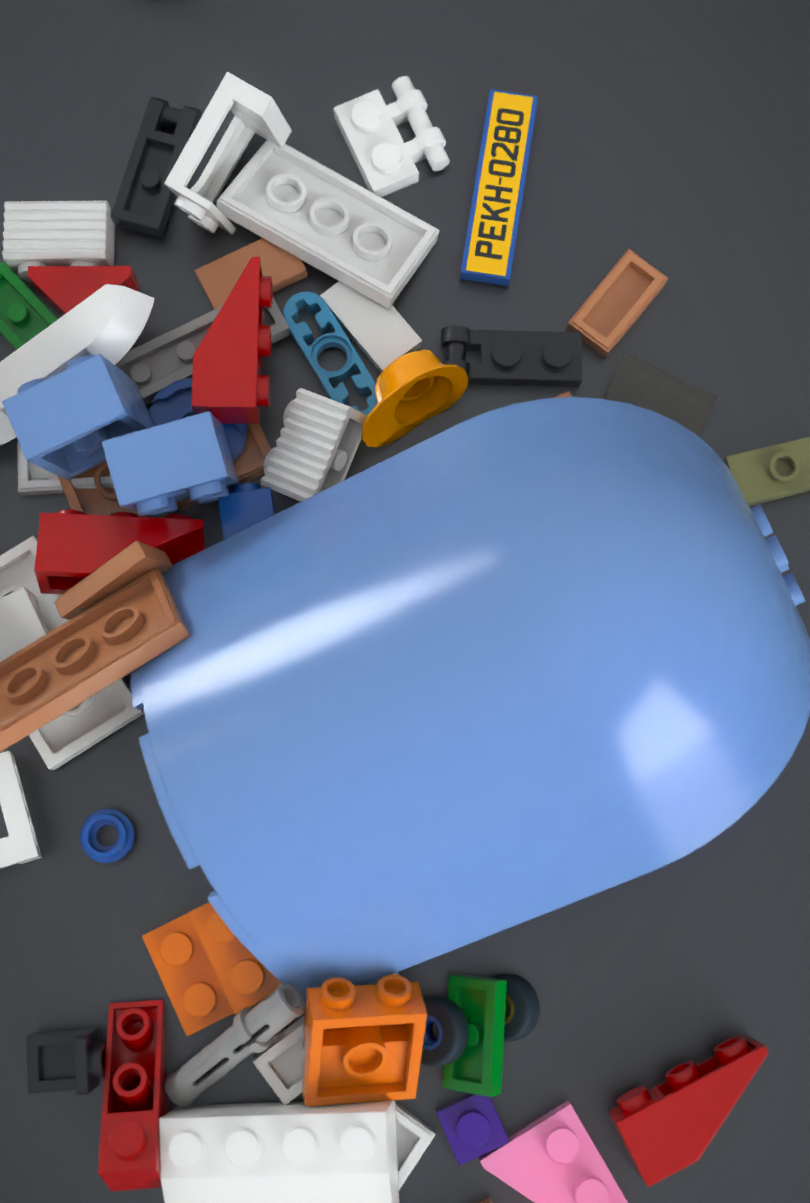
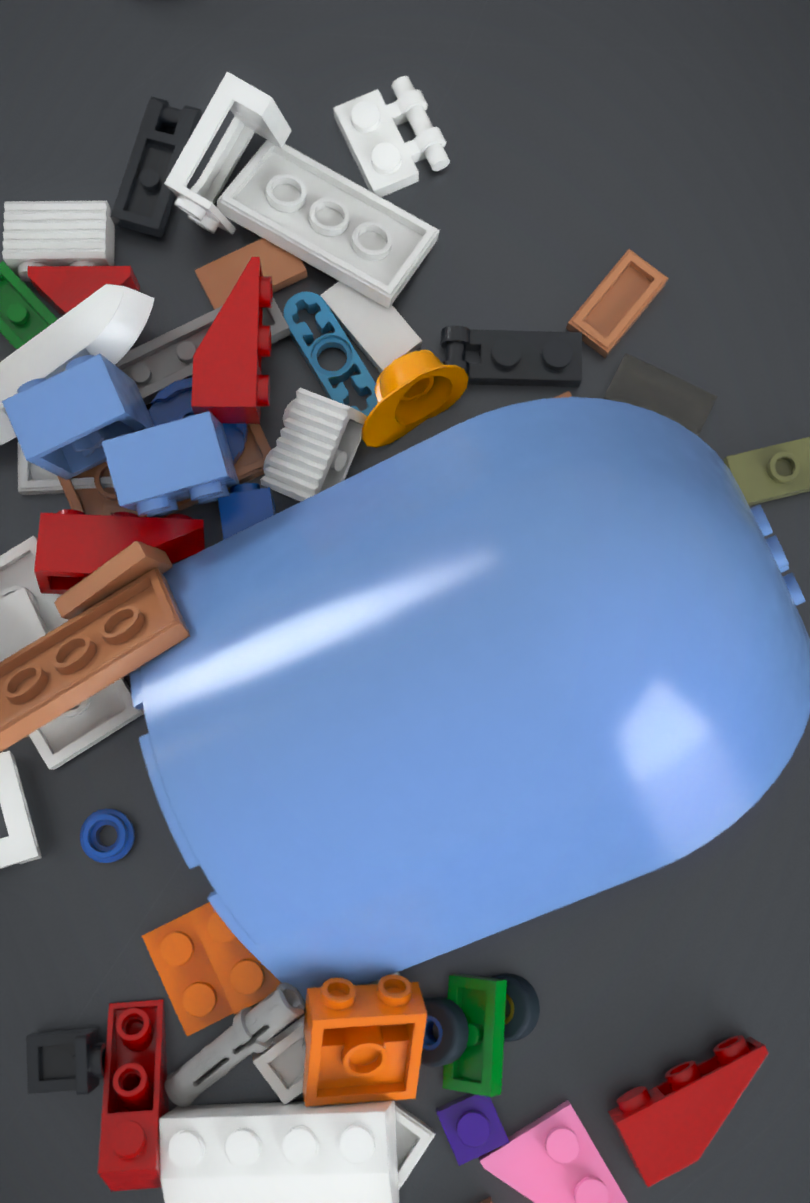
tile [460,89,538,286] -> none

